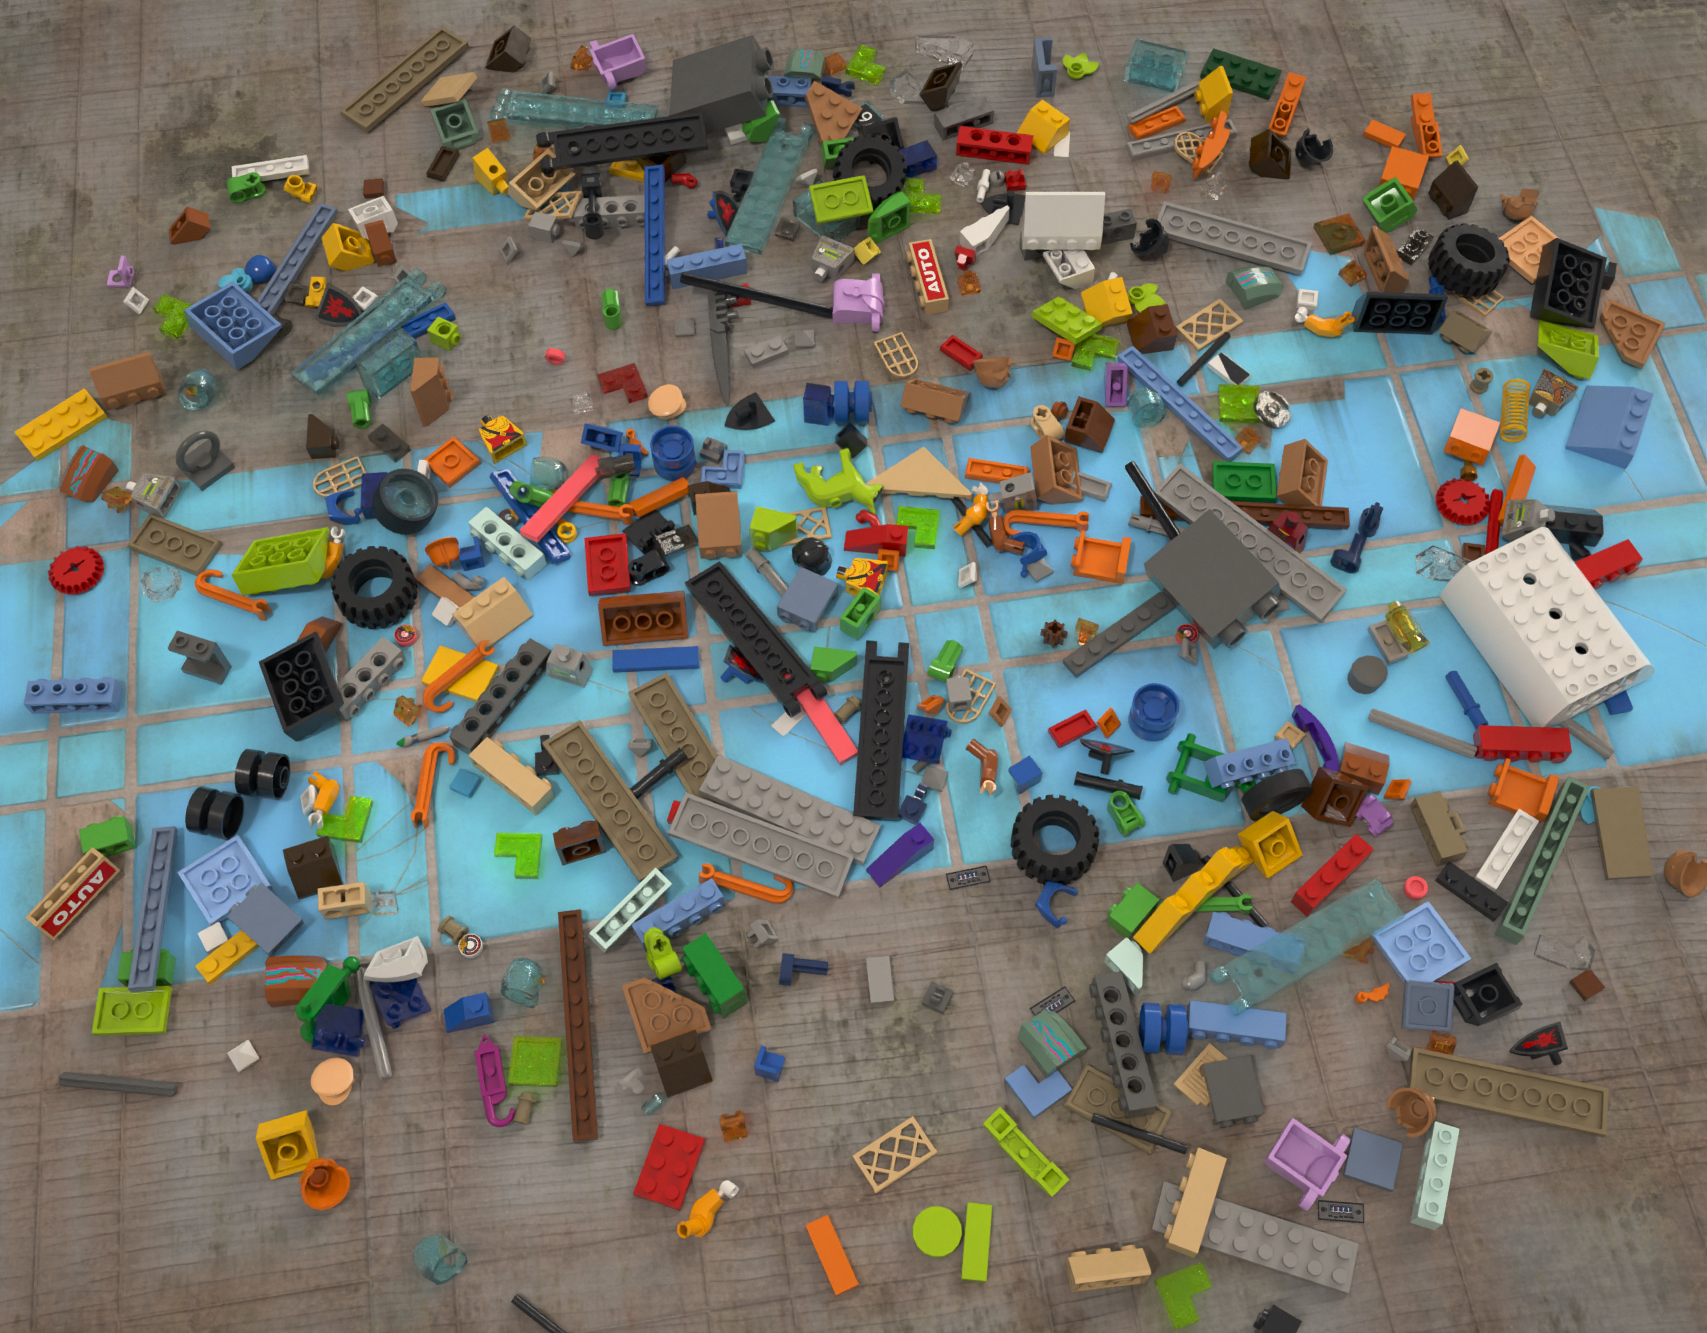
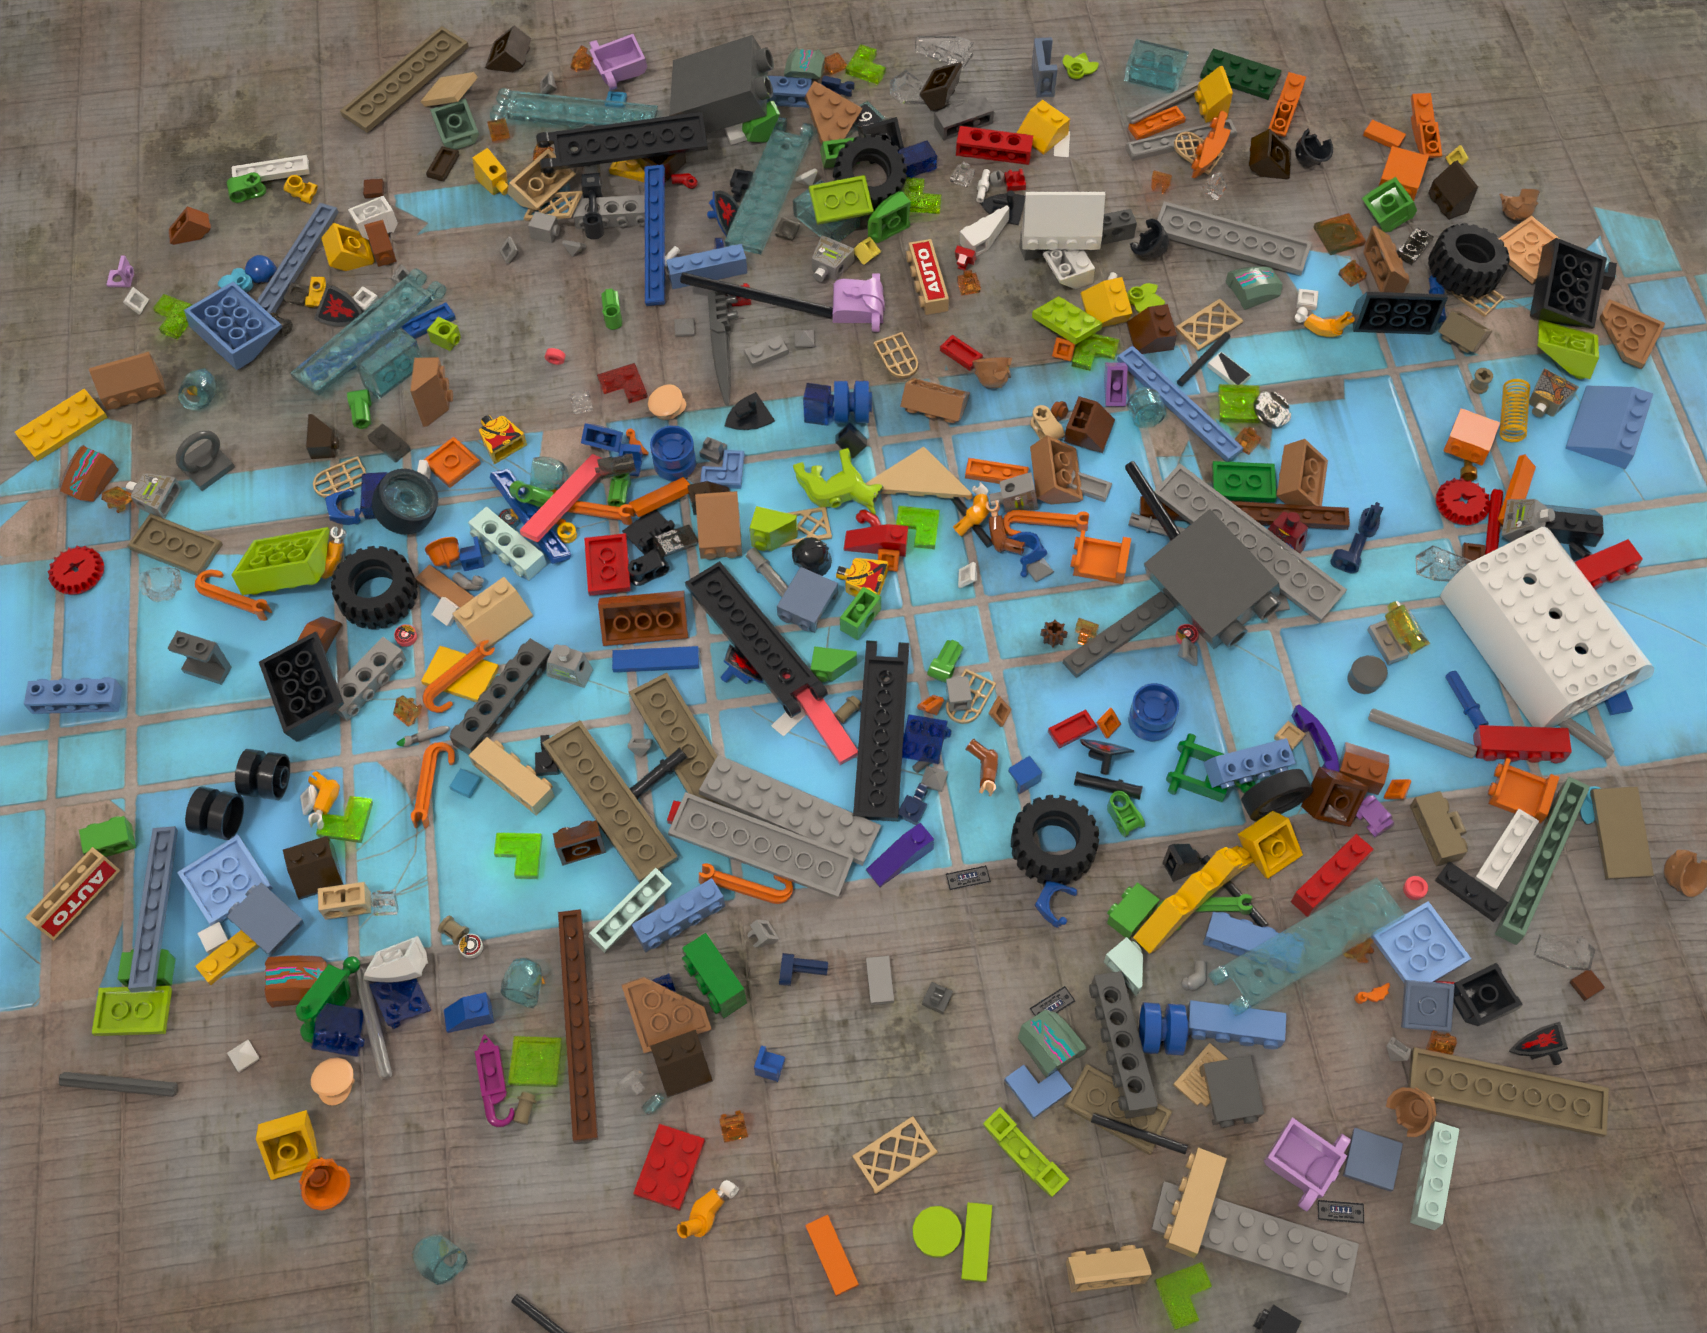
lime piece [643,927,682,980] -> none

